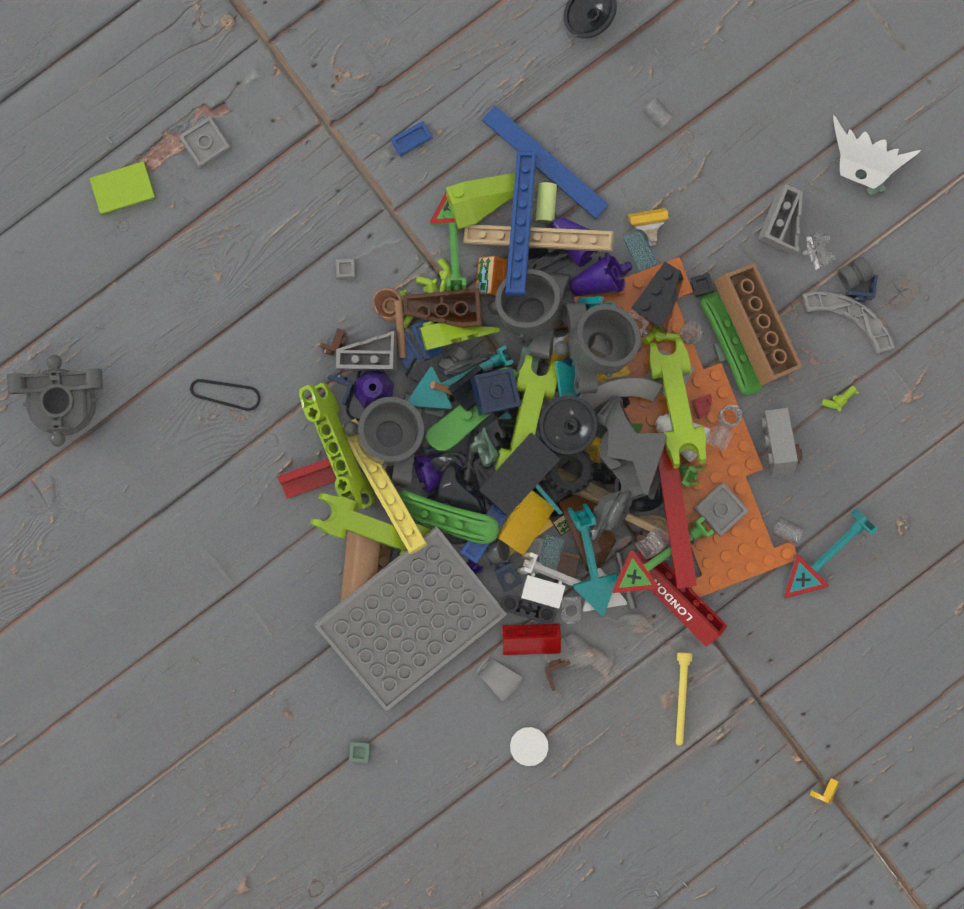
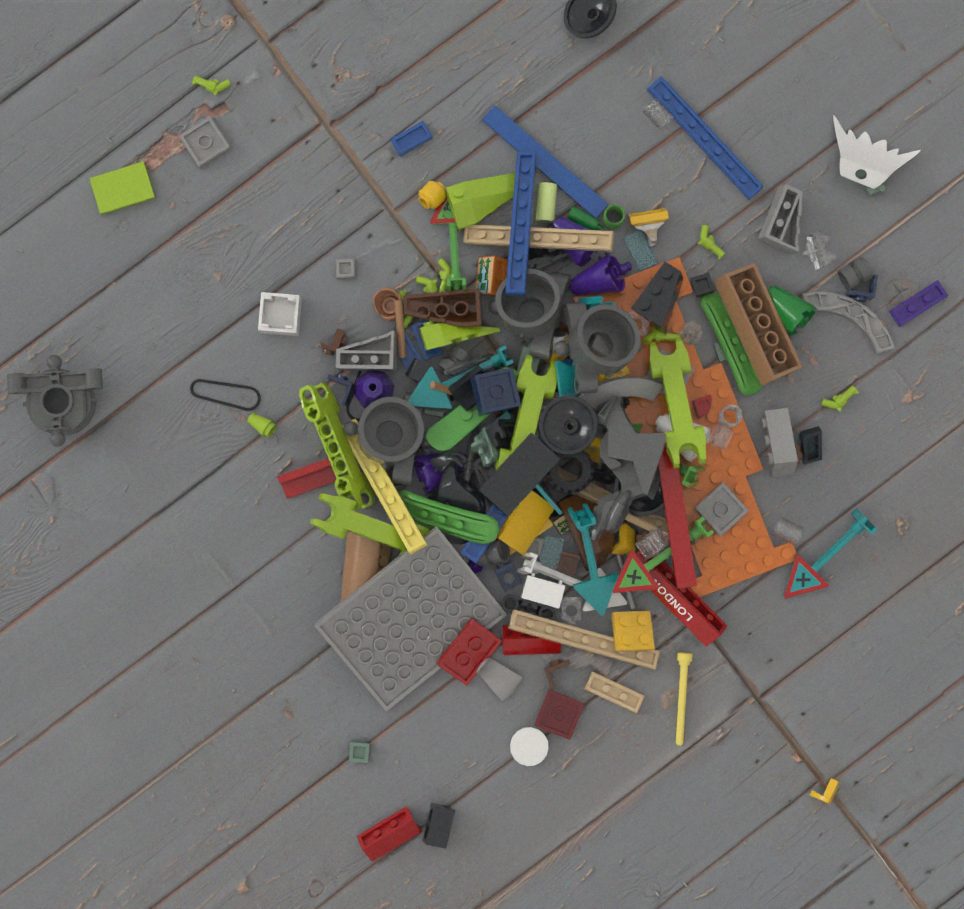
none -> lime piece [192,75,231,96]
none -> lime cone [247,413,277,438]
none -> white container [258,292,302,336]
none -> red panel [357,806,422,861]
none -> yellow head [418,181,446,209]
none -> black hinge [422,802,455,849]
none -> red tile [436,618,502,686]
none -> tan tile [508,609,660,670]
none -> dark red plate [534,689,584,740]
none -> green cylinder [567,206,604,231]
none -> tan tile [584,671,645,713]
none -> bright green piece [603,204,625,230]
none -> yellow plate [611,611,655,652]
none -> yellow tile [612,524,636,555]
none -> blue tile [647,76,764,200]
none -> lime piece [697,225,725,260]
none -> green cone [767,285,817,337]
none -> black tile [799,426,822,465]
none -> dark purple tile [889,280,948,327]

